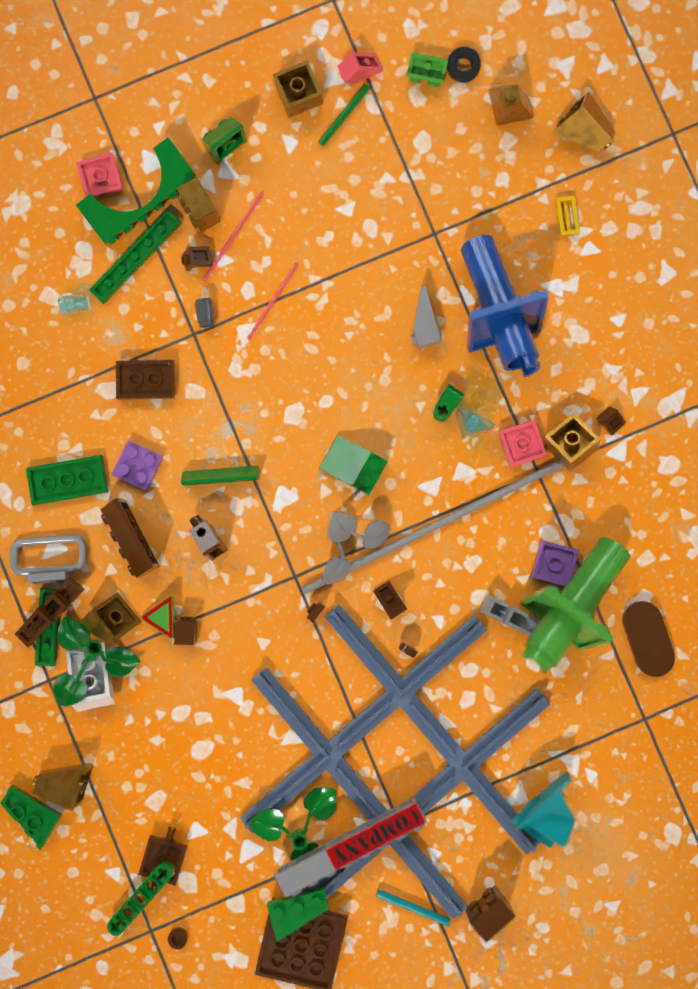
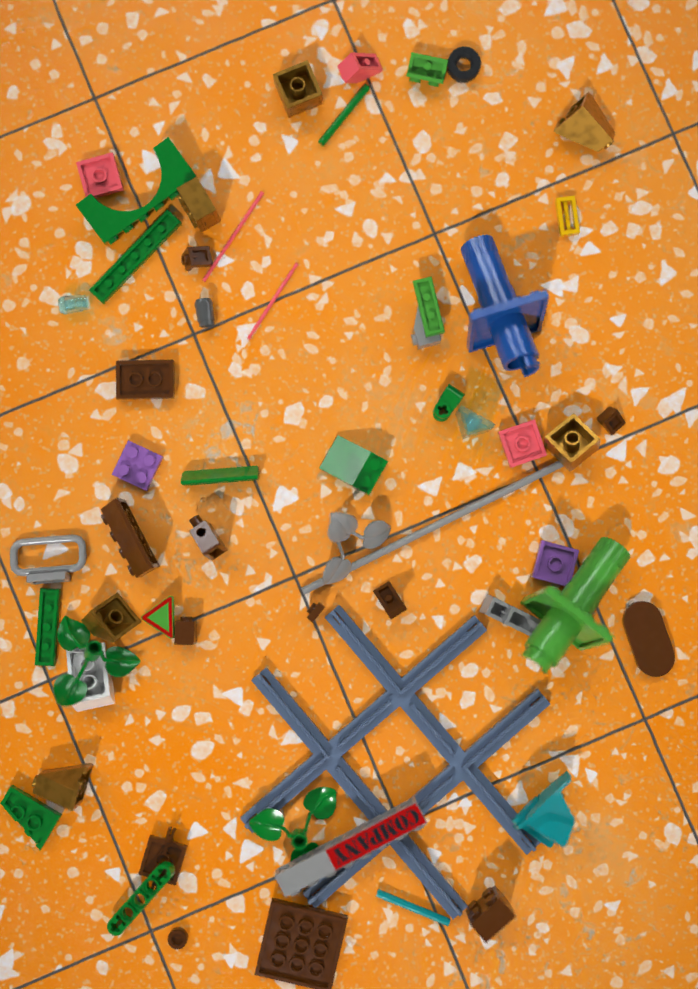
reddish brown slope [15,576,85,647] -> none
green tile [26,455,109,506] -> none
green slope [201,117,247,164] -> none
green wing [267,887,329,942] -> none
reddish brown tile [398,642,418,658] -> none
pearl gold slope [488,85,533,126] -> none
none -> bright green tile [412,276,445,338]

